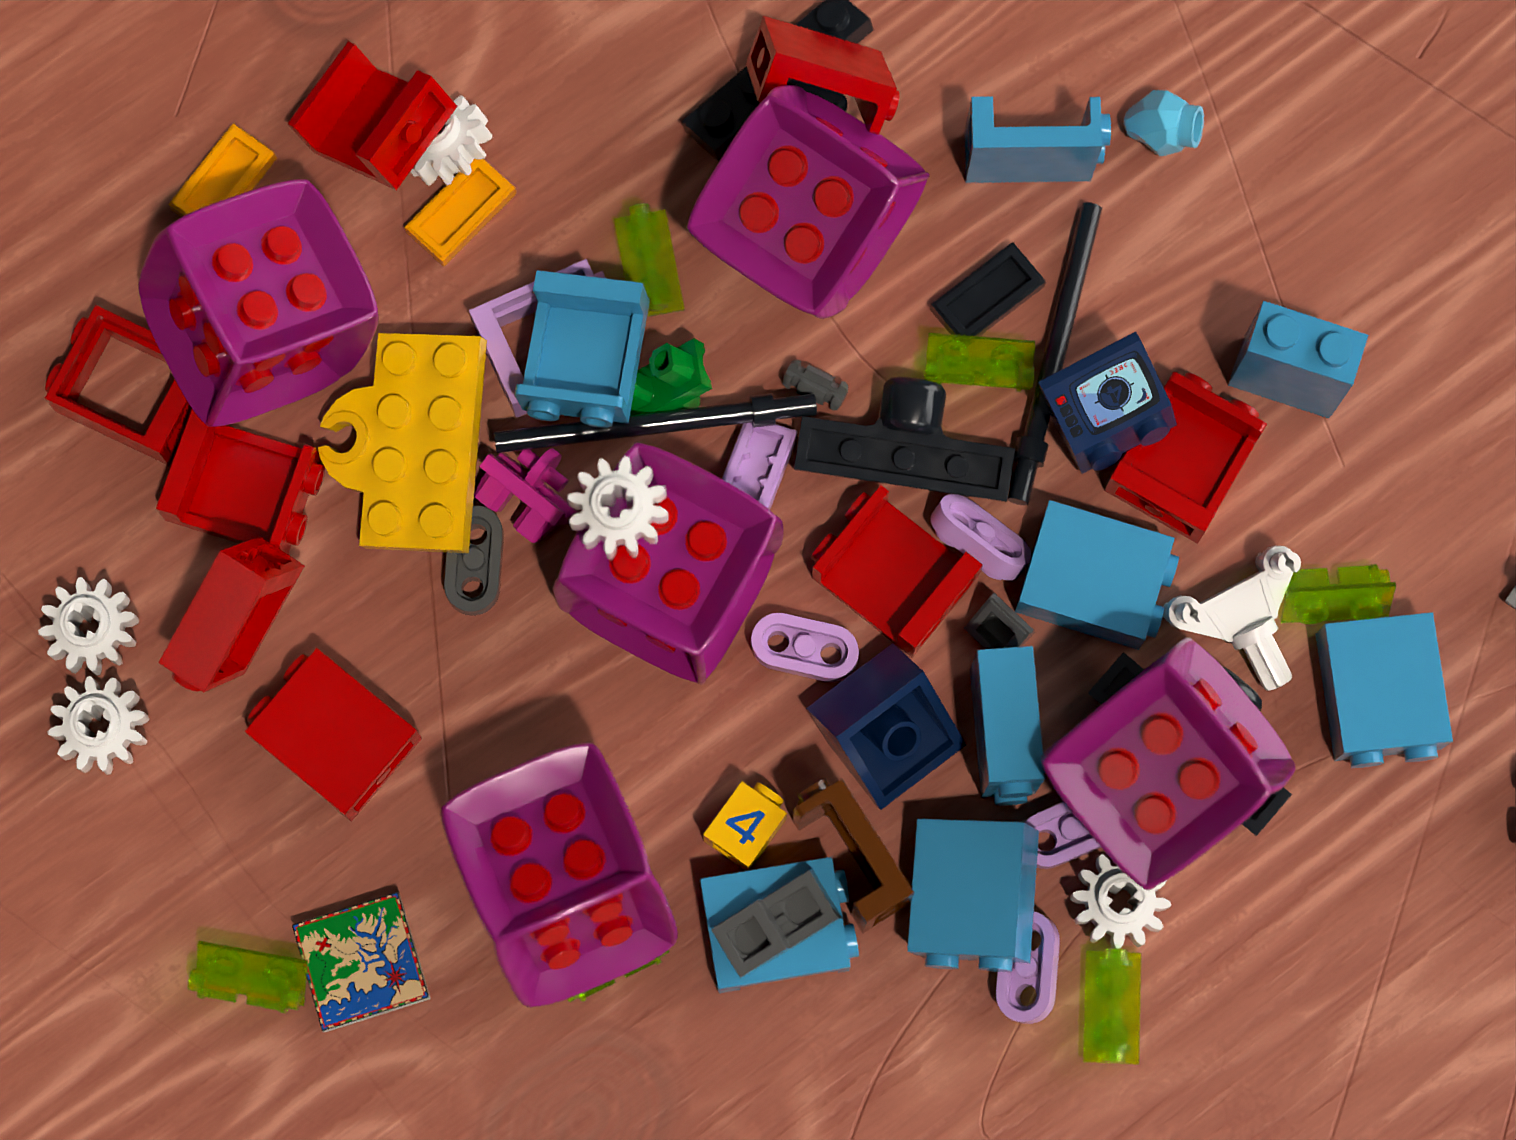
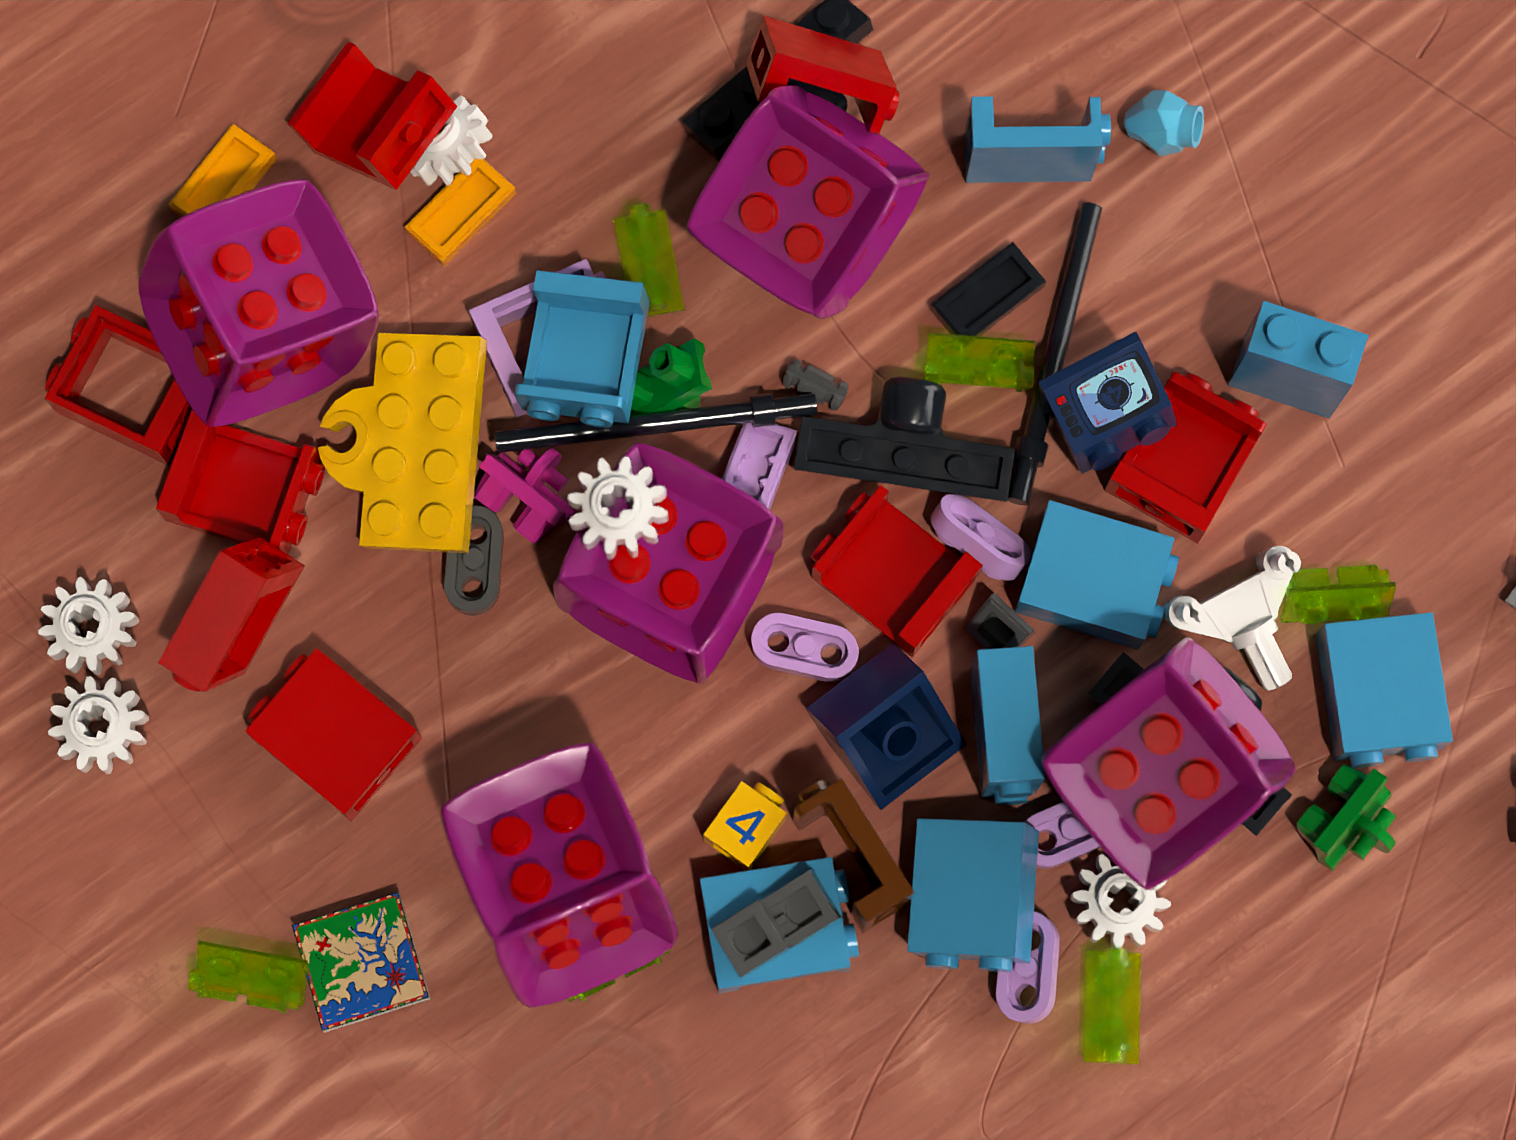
none -> green hips [1296,765,1396,872]

